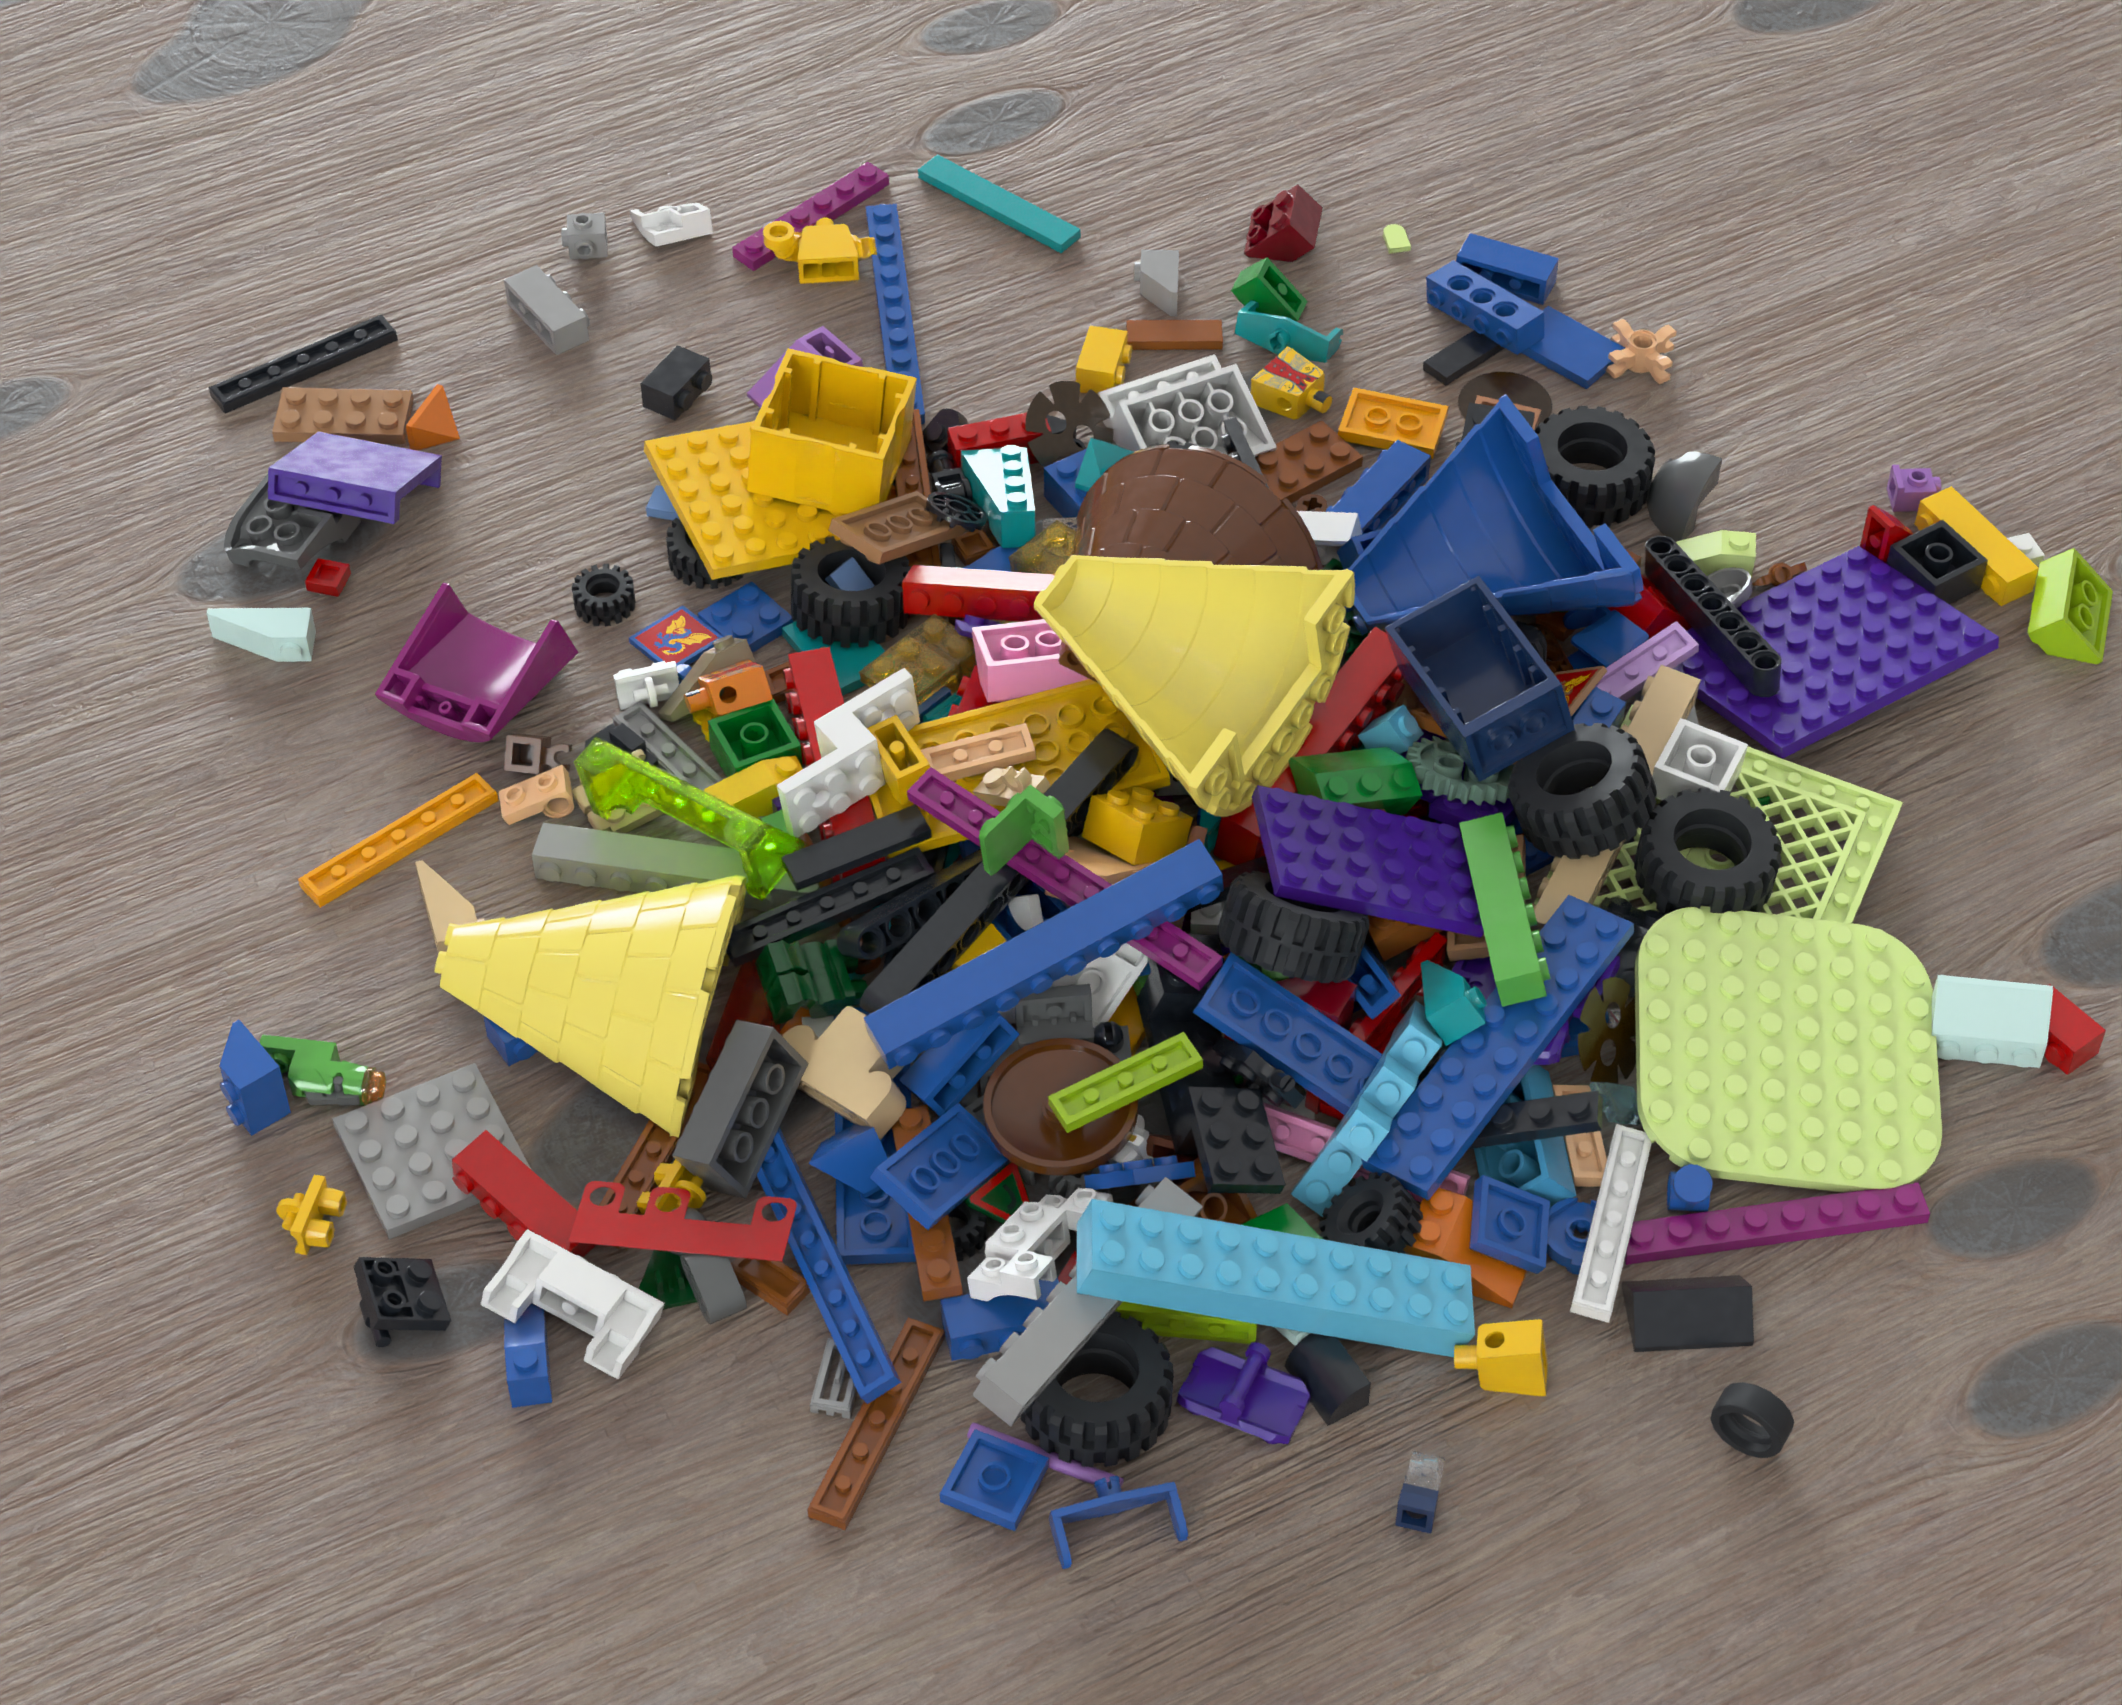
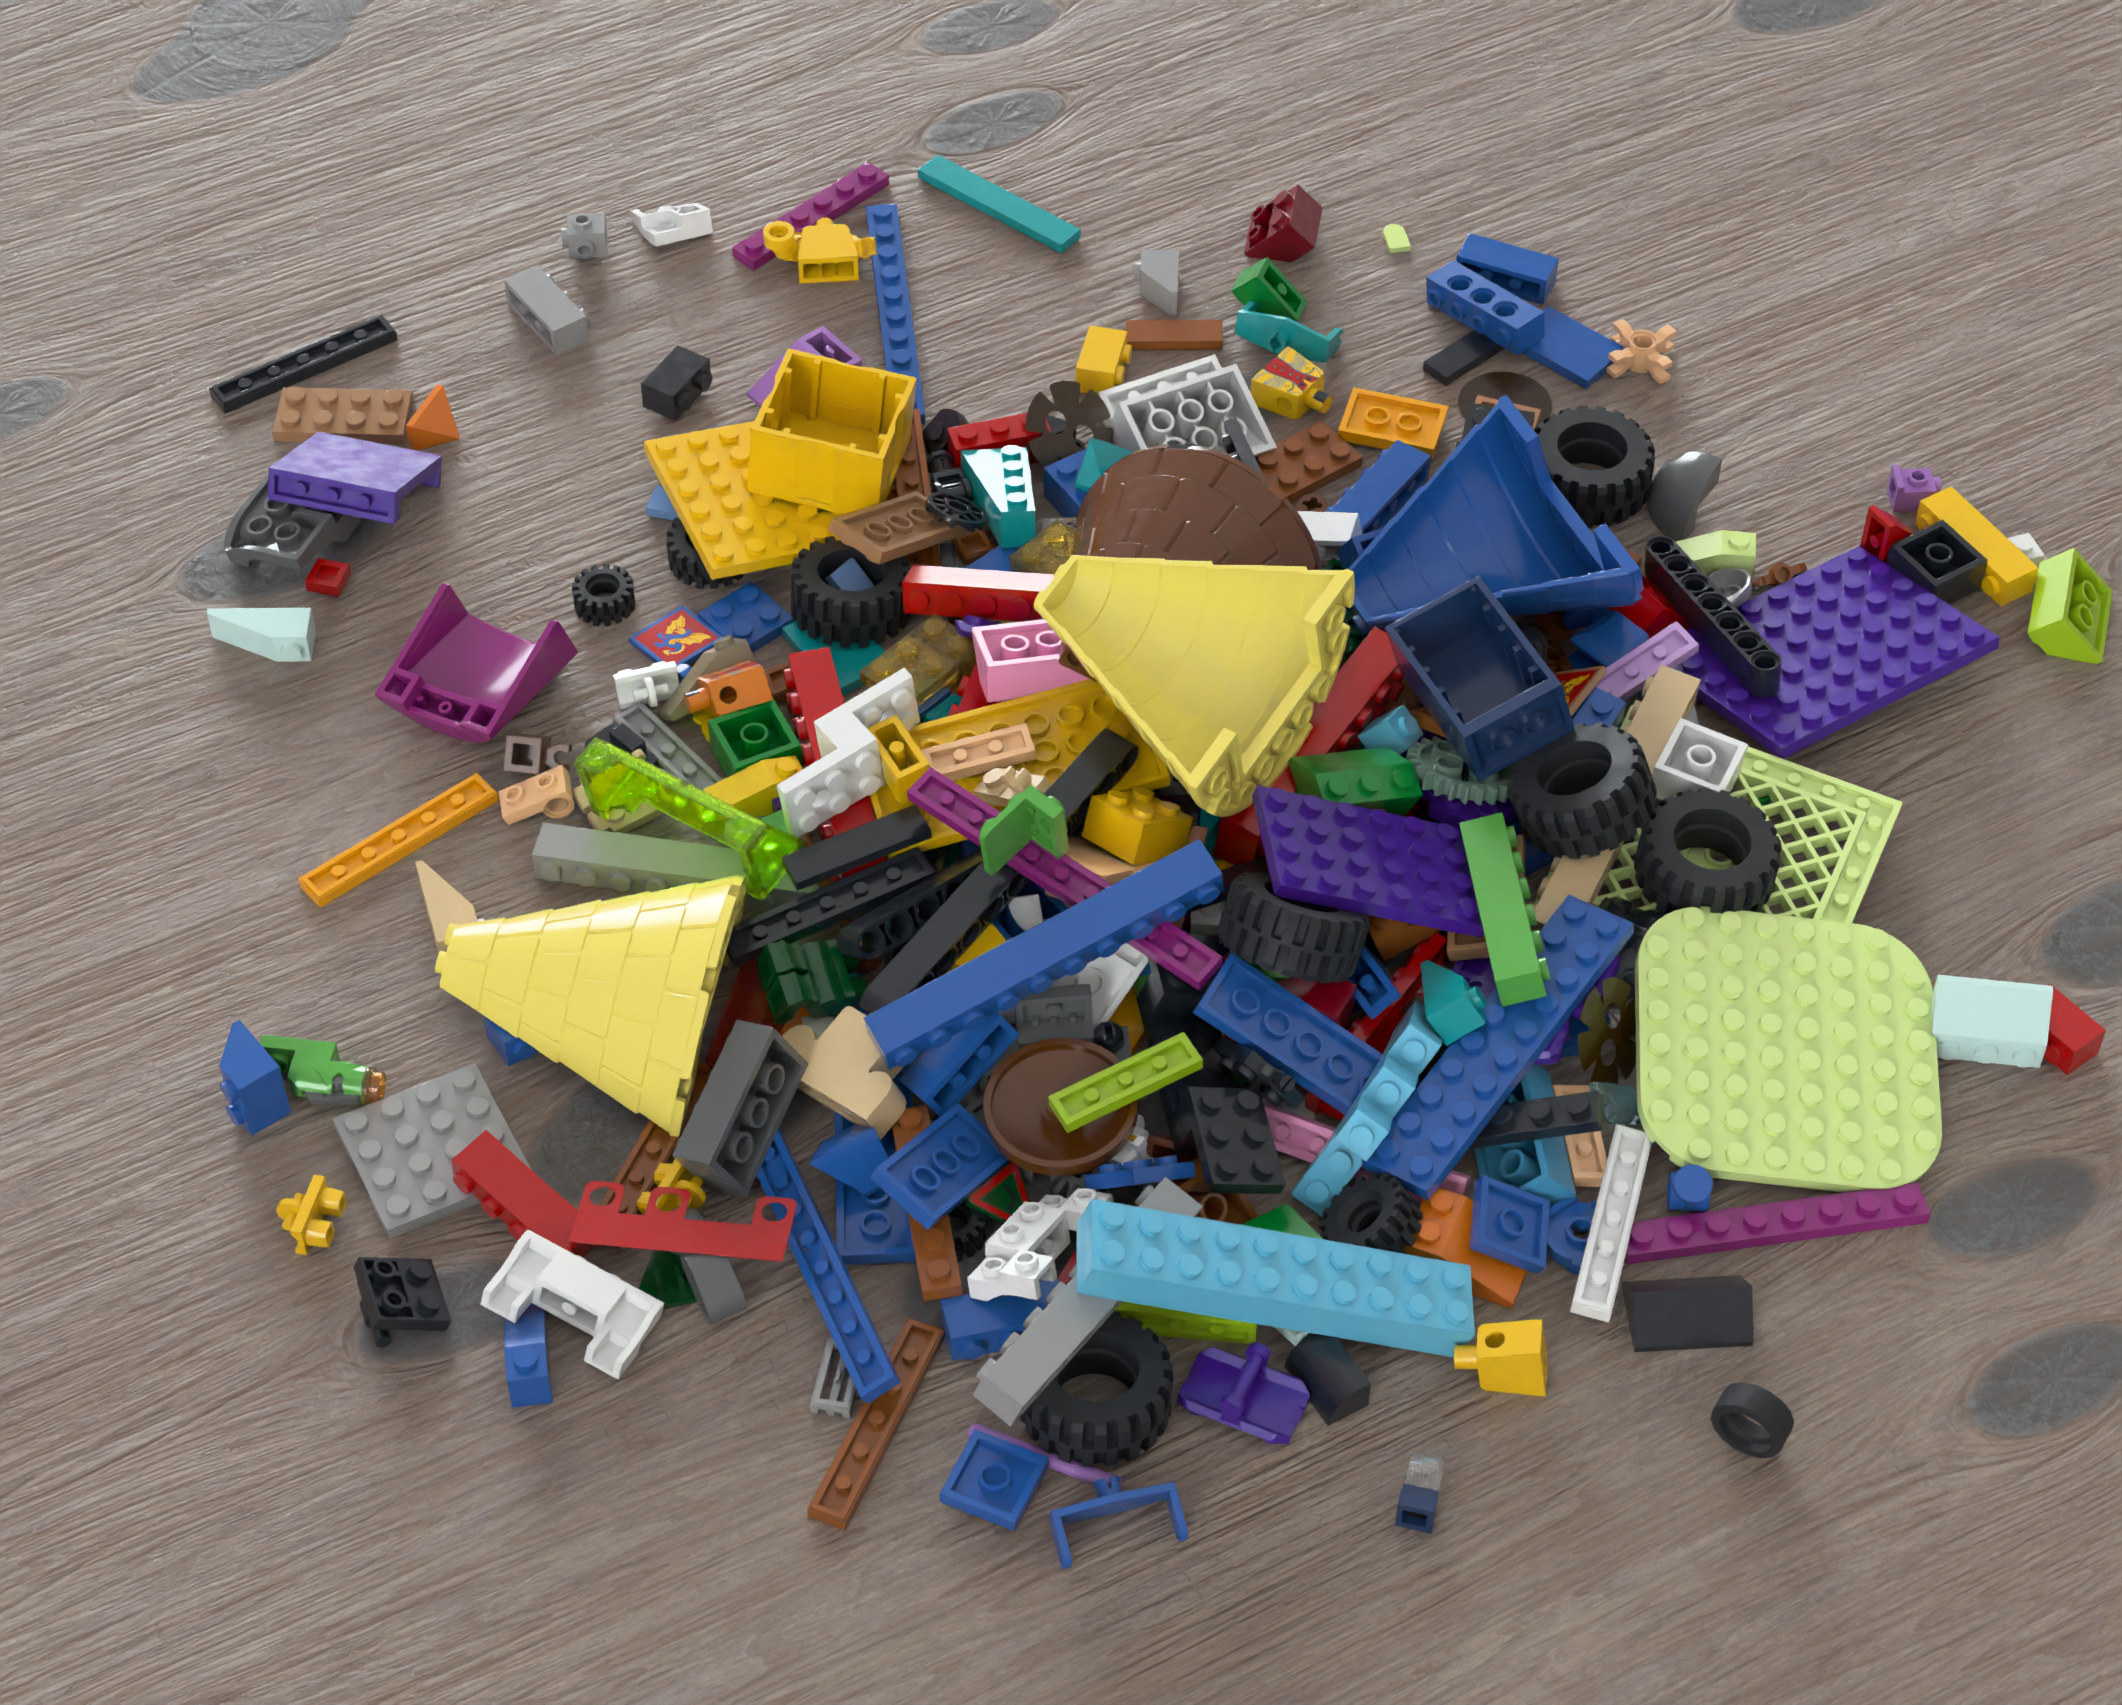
dark orange tile [731,1258,811,1316] -> none

